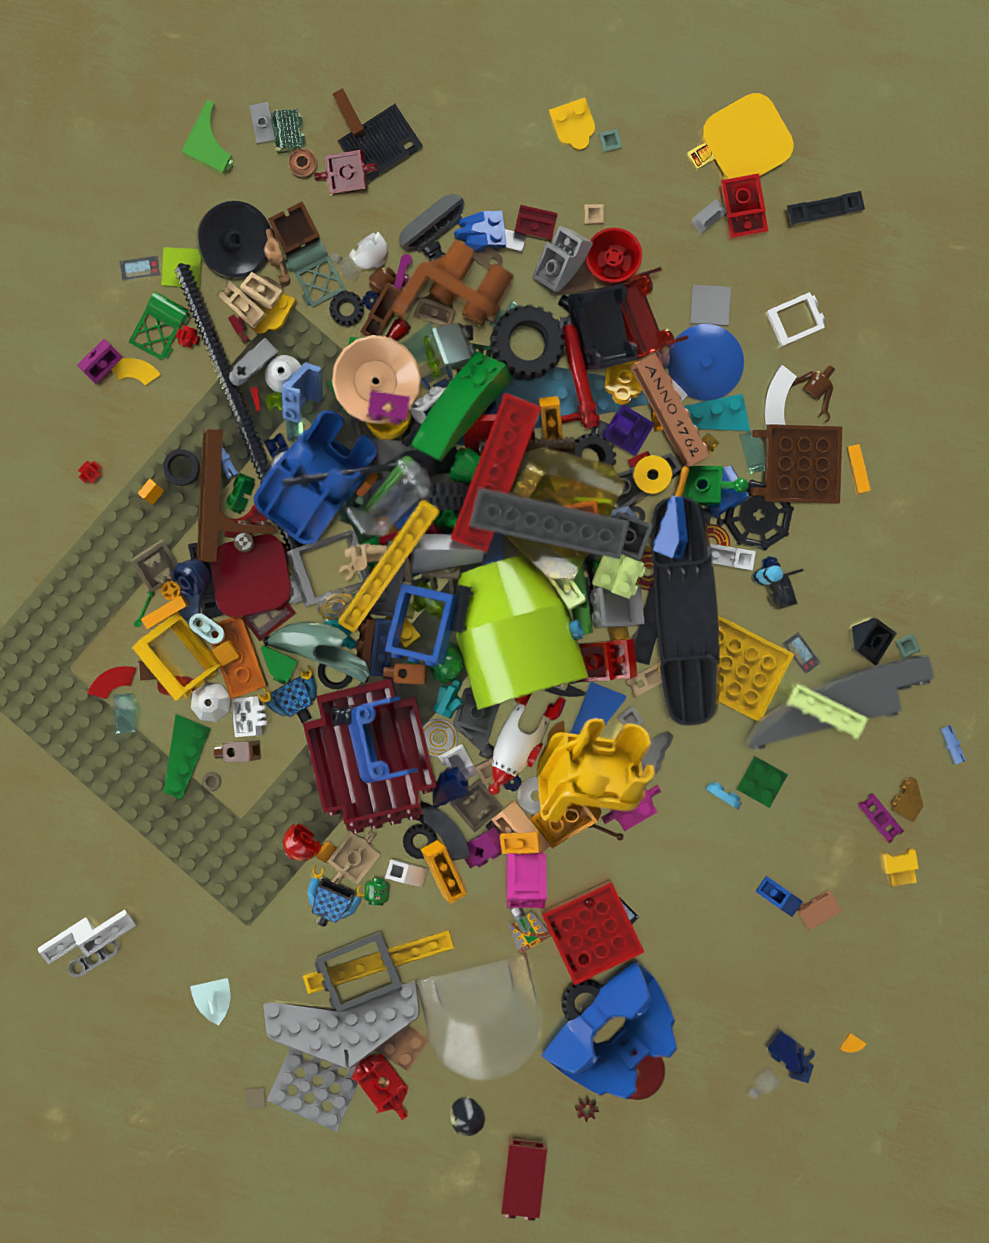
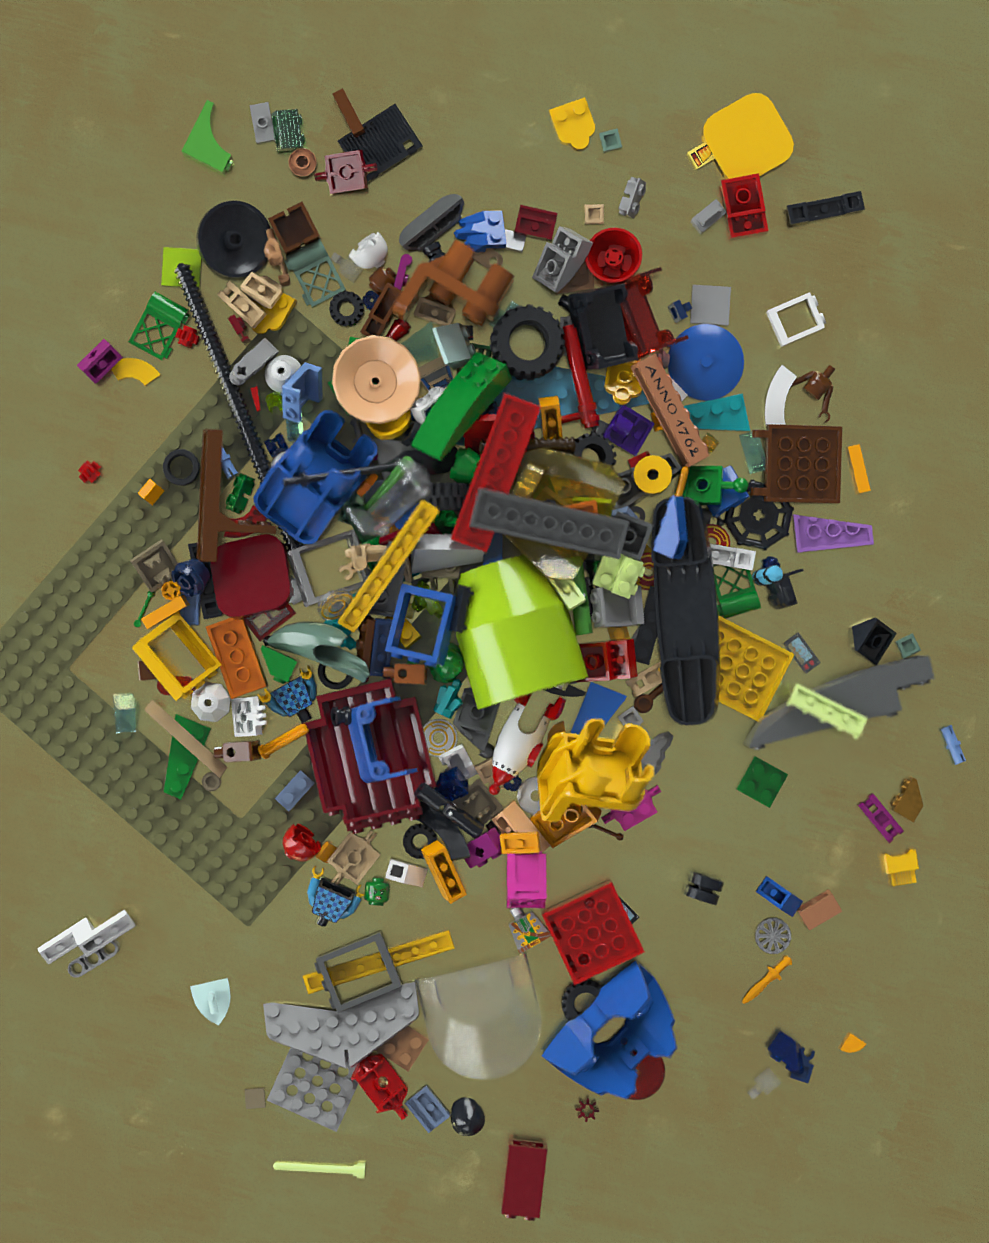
red tile [87,666,136,699] -> none
clear tile [119,256,161,281] -> none
light aqua plate [189,613,225,644] -> none
light orange slope [211,640,240,666] -> none
dark tan tile [234,532,254,552] -> none
magenta brick [366,390,410,424] -> none
clear neon green piece [423,335,442,378] -> none
dark azure tile [570,620,584,640] -> none
medium azure plate [706,782,742,809] -> none
none -> tan sticker [144,700,227,778]
none -> light orange axle [258,724,308,759]
none -> yellowish green piece [273,1162,366,1179]
none -> sand blue plate [275,770,315,811]
none -> sand blue plate [405,1085,451,1133]
none -> black piece [414,782,484,839]
none -> light grey hinge [618,177,646,219]
none -> reddish brown plate [634,683,664,713]
none -> dark blue tile [667,299,693,323]
none -> black wheel [684,871,724,905]
none -> green piece [713,564,761,619]
none -> light orange sword [742,956,792,1004]
none -> light grey wheel [755,918,791,954]
none -> medium lavender wing [793,514,874,553]

